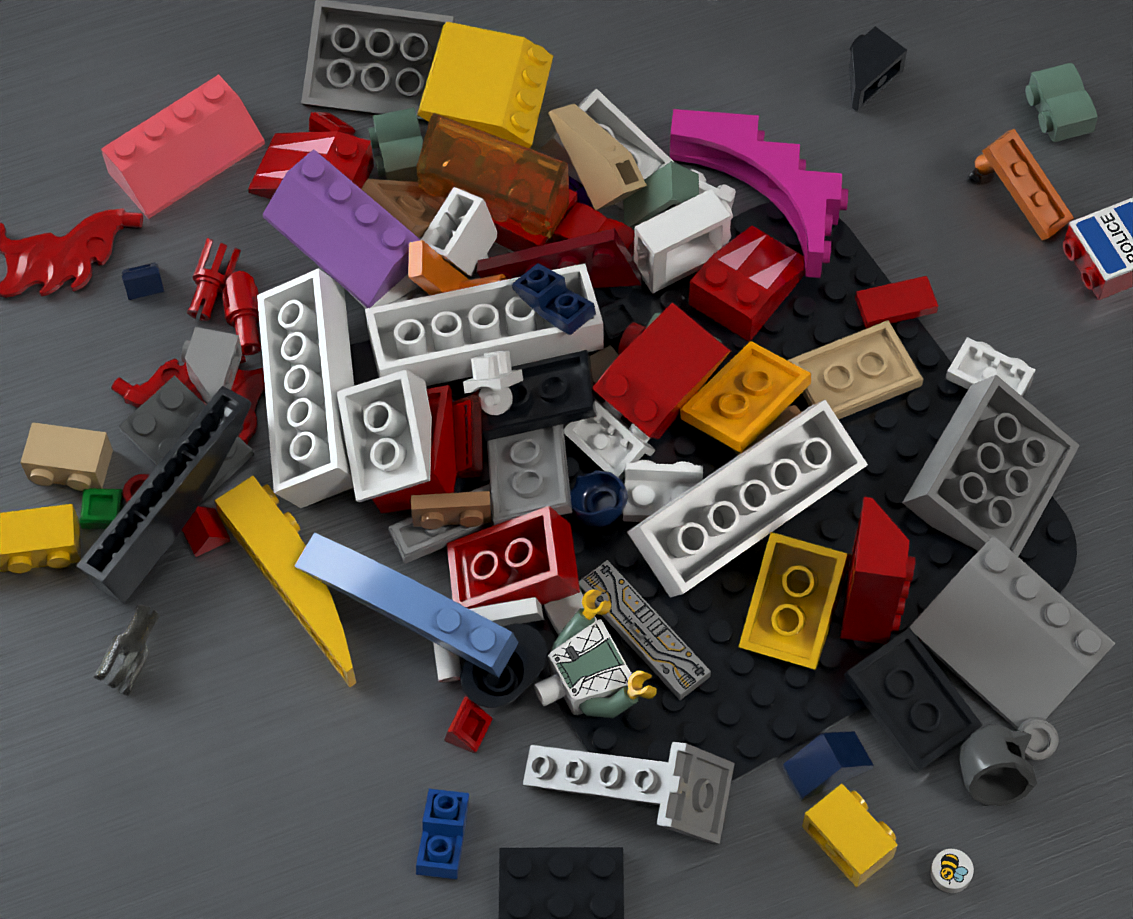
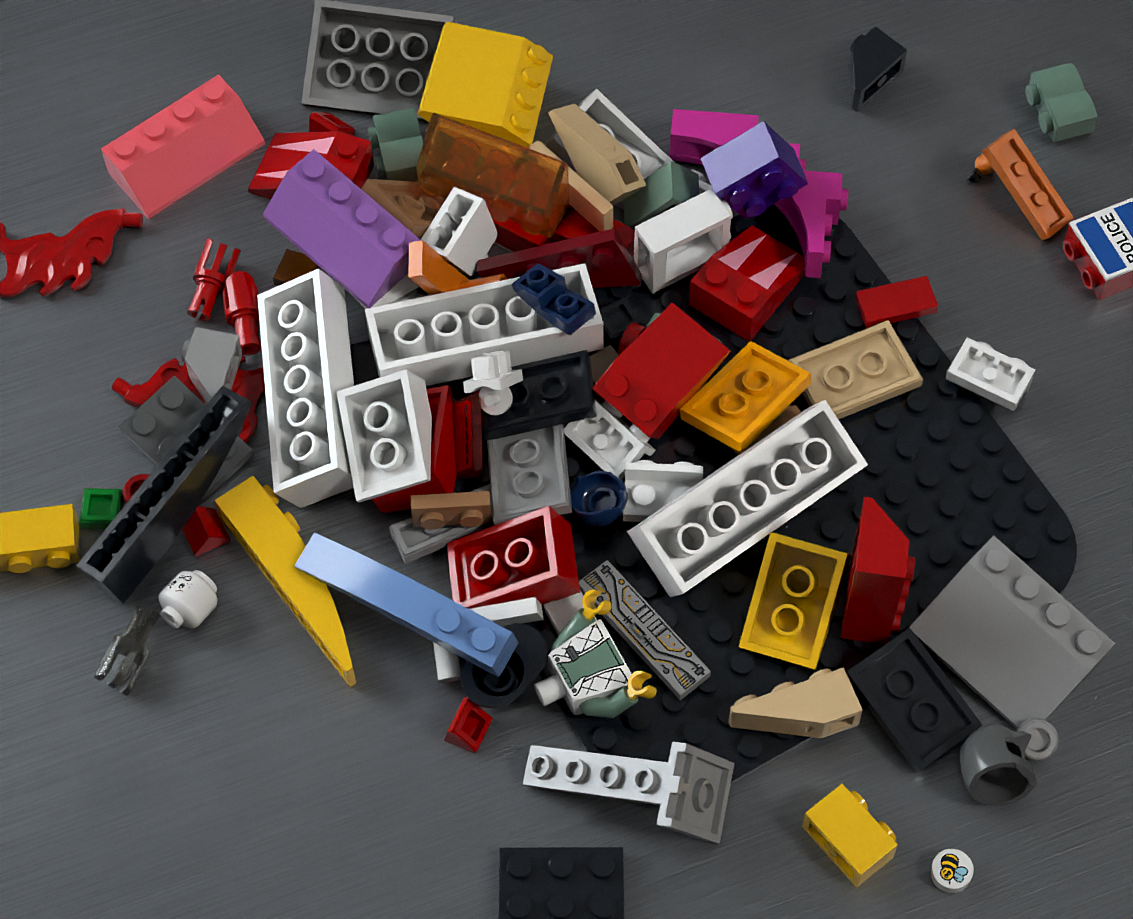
tan brick [20,422,113,491] -> none
dark blue slope [122,262,165,300] -> none
blue slope [416,789,469,879] -> none
dark blue slope [783,731,874,801] -> none
light grey slope [902,375,1080,556] -> none
none -> white head [159,570,218,629]
none -> reddish brown tile [273,249,320,286]
none -> tan tile [528,140,613,232]
none -> dark purple brick [701,121,808,219]
none -> tan slope [728,667,863,738]

